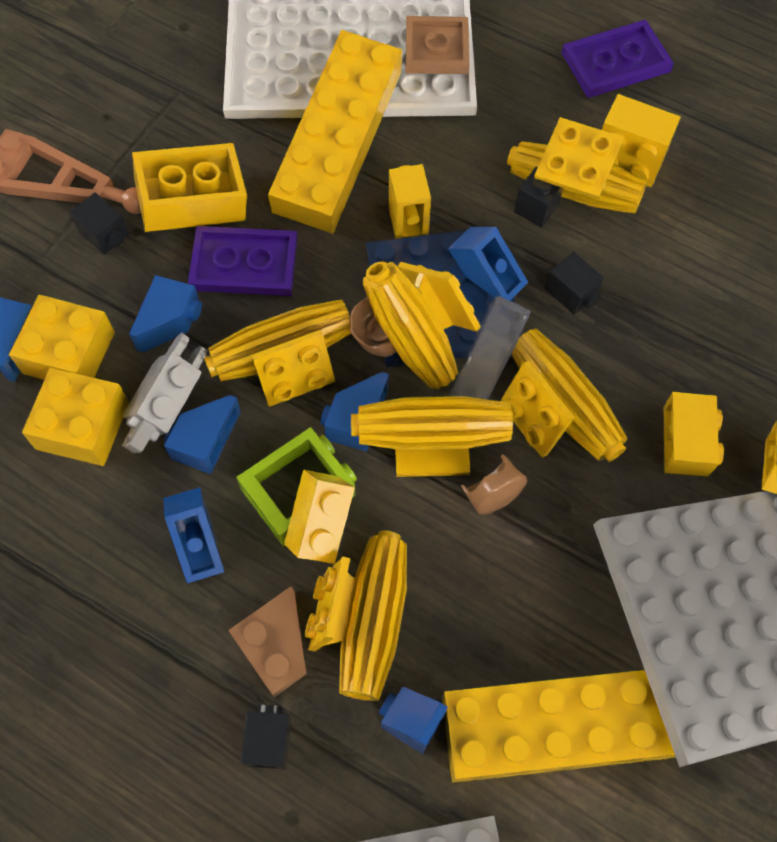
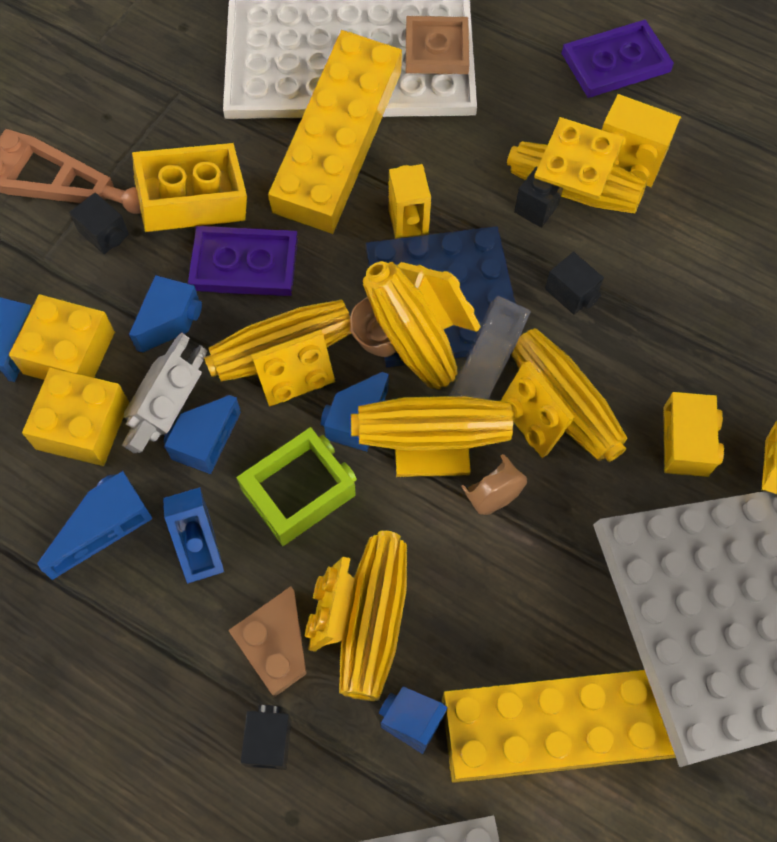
yellow brick [284,470,355,564] -> none
blue slope [448,227,528,305] -> none
none -> blue slope [37,471,153,580]

